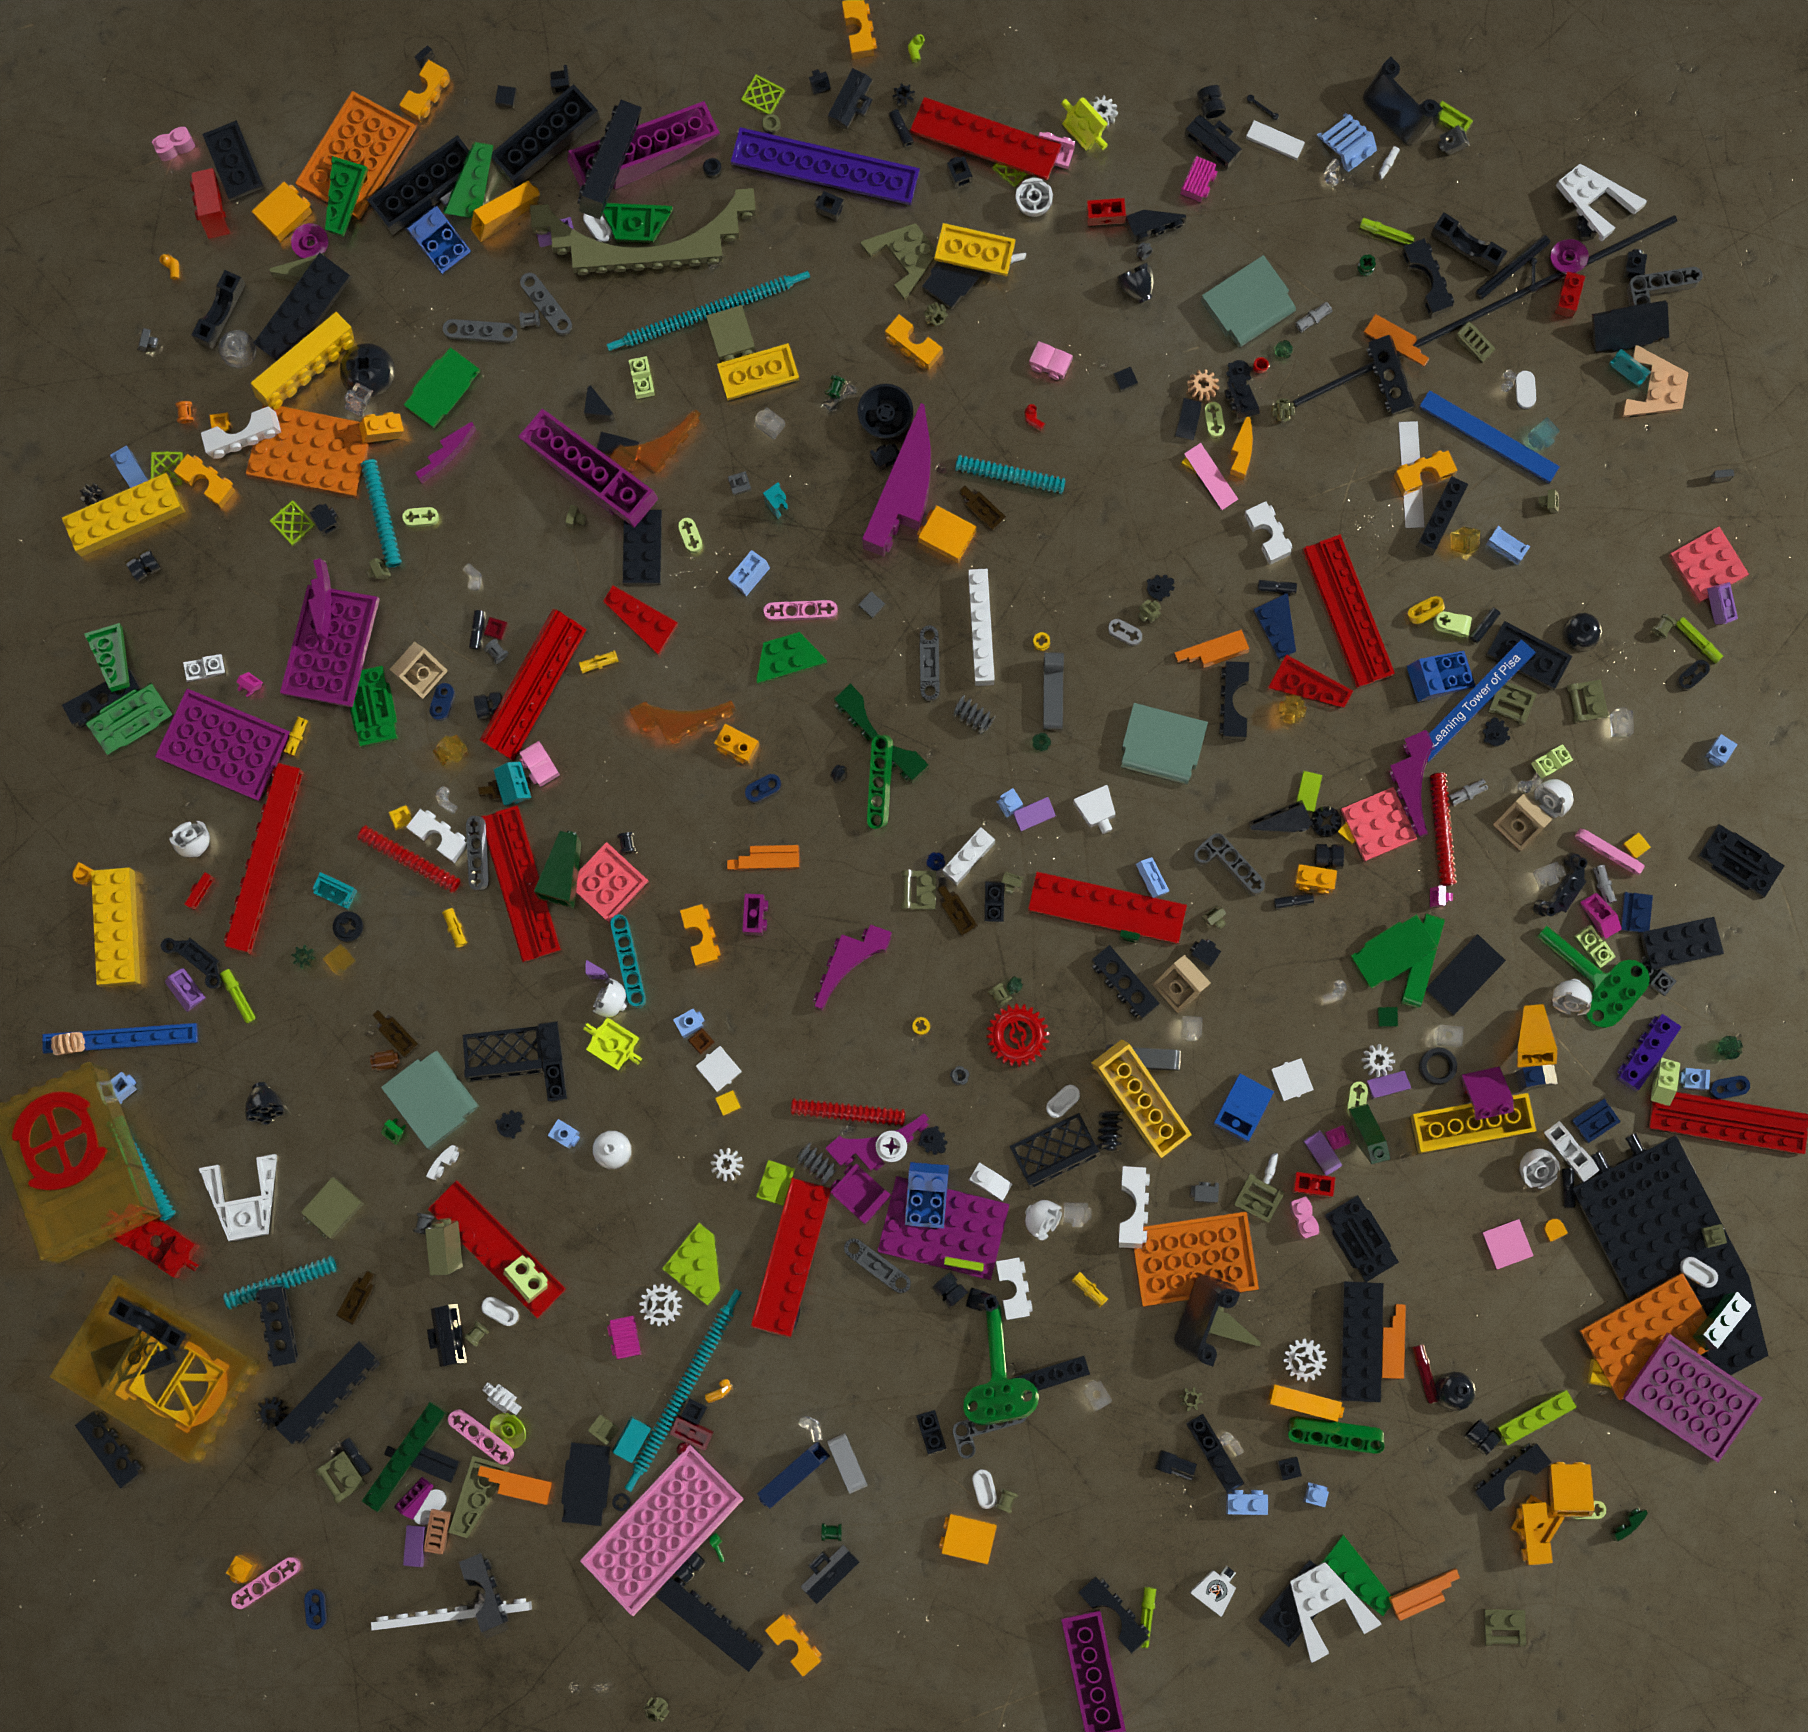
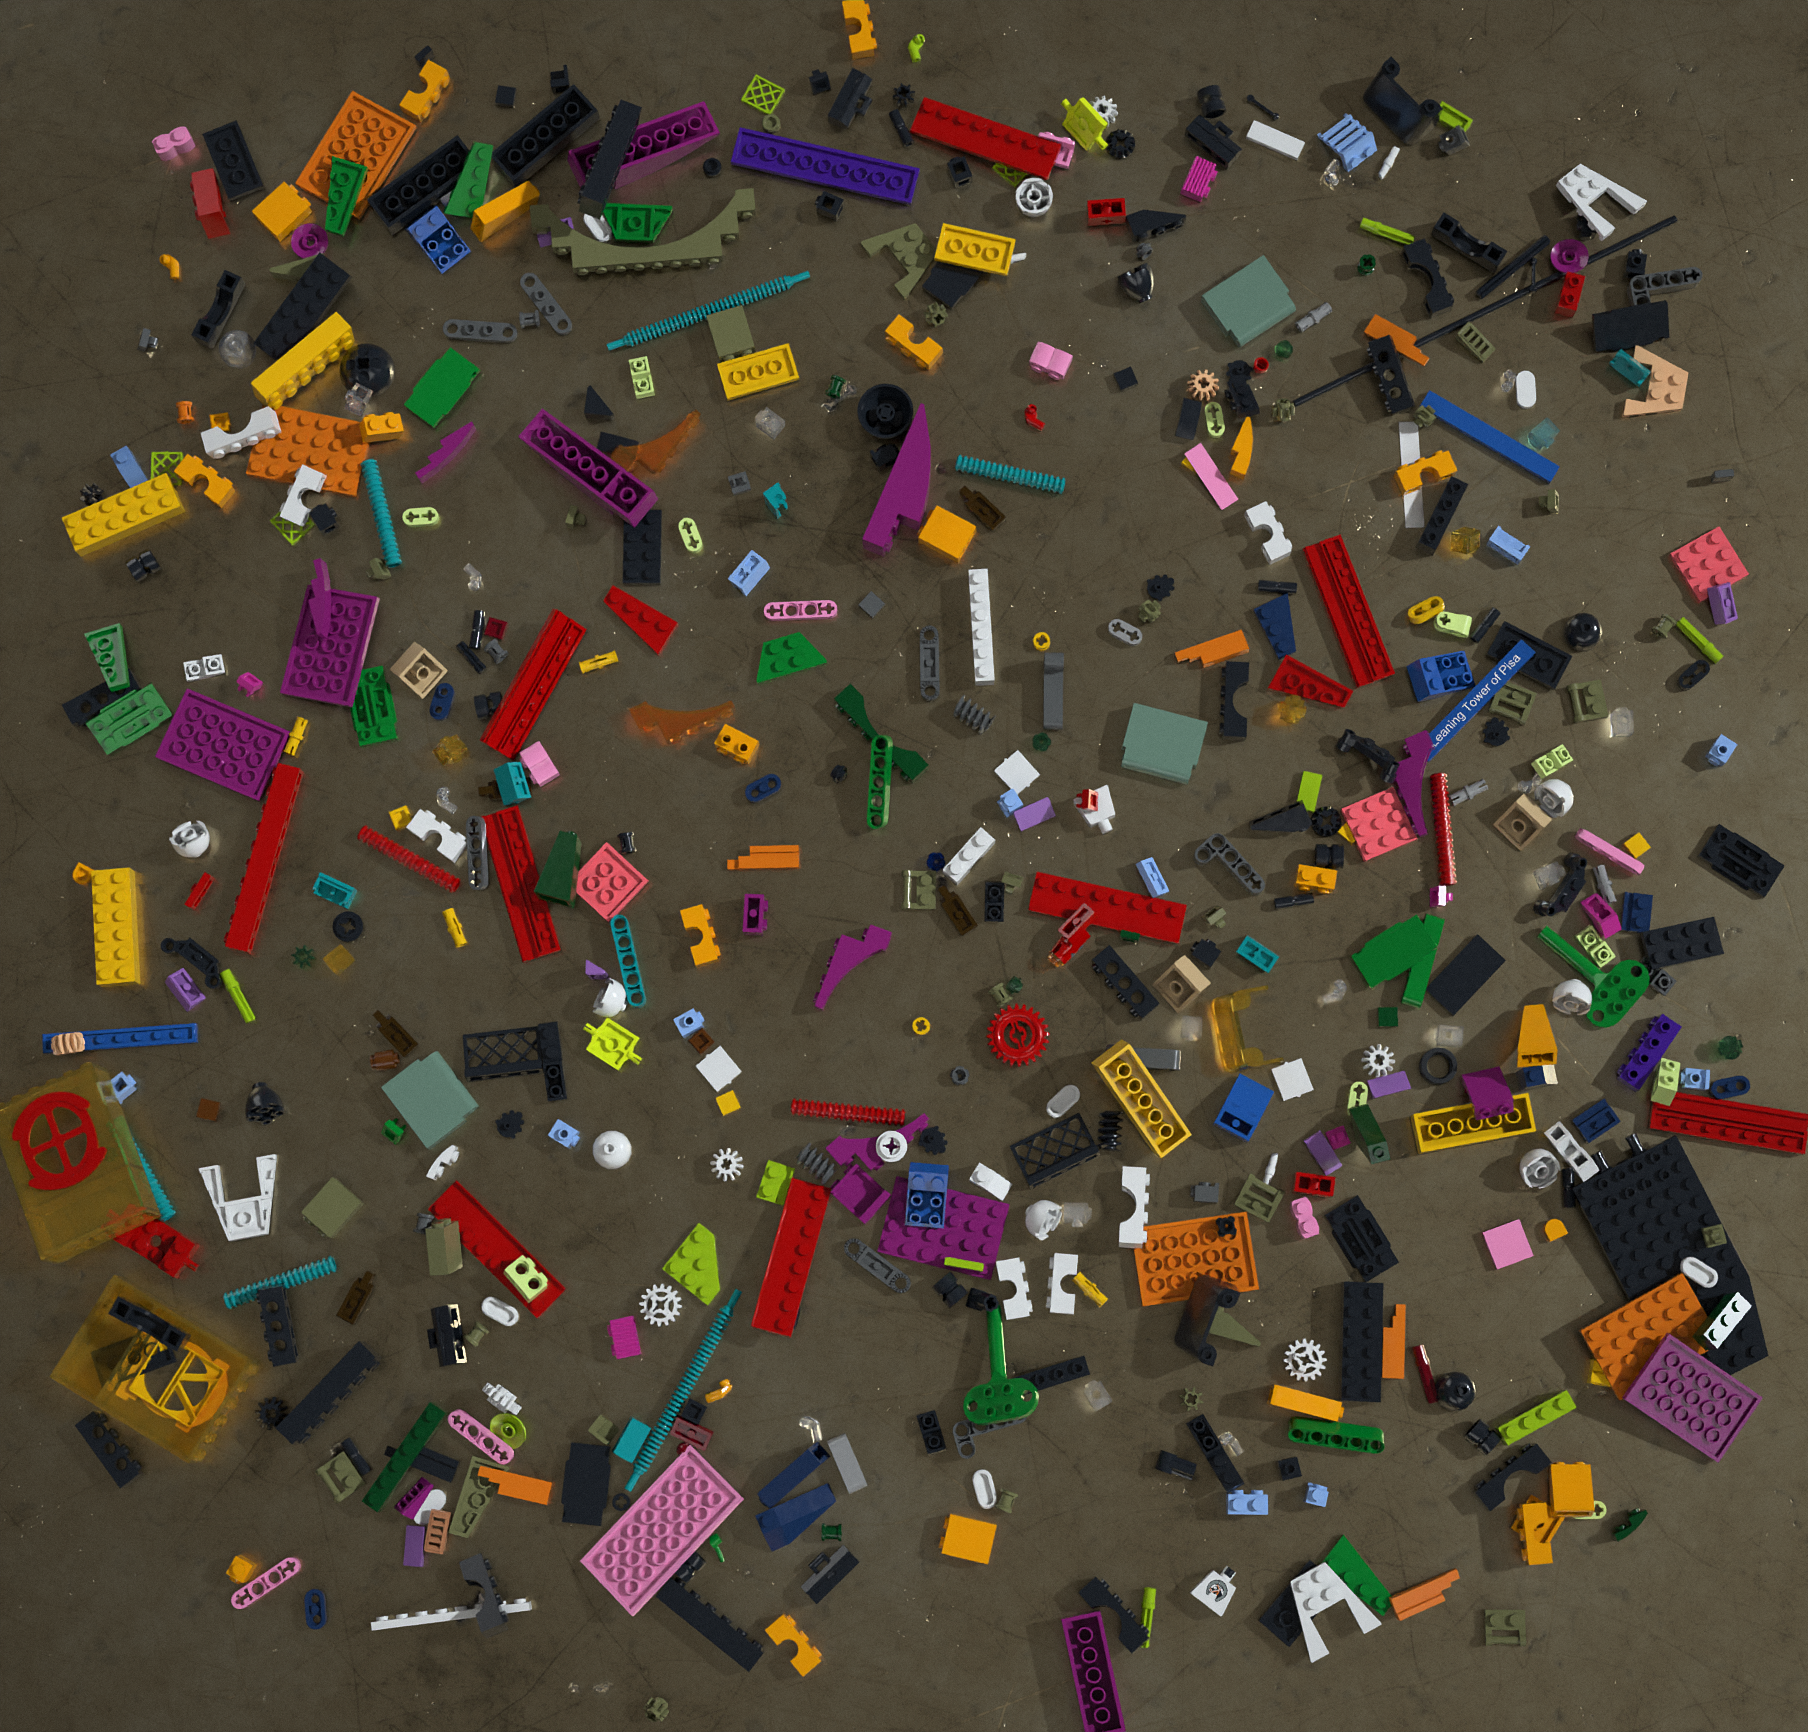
none -> reddish brown tile [196,1098,221,1122]
none -> white arch [279,464,327,527]
none -> black axle [456,641,486,674]
none -> dark blue wedge [755,1483,836,1552]
none -> white piece [994,750,1040,795]
none -> red plate [1046,903,1098,968]
none -> white arch [1046,1253,1078,1315]
none -> red tile [1076,789,1098,812]
none -> black gear [1106,129,1135,158]
none -> clear yellow windscreen [1210,985,1284,1073]
none -> black plate [1216,1216,1237,1237]
none -> teal hinge [1236,935,1280,973]
none -> black plate [1336,729,1400,783]
none -> olive gear [1413,405,1437,428]

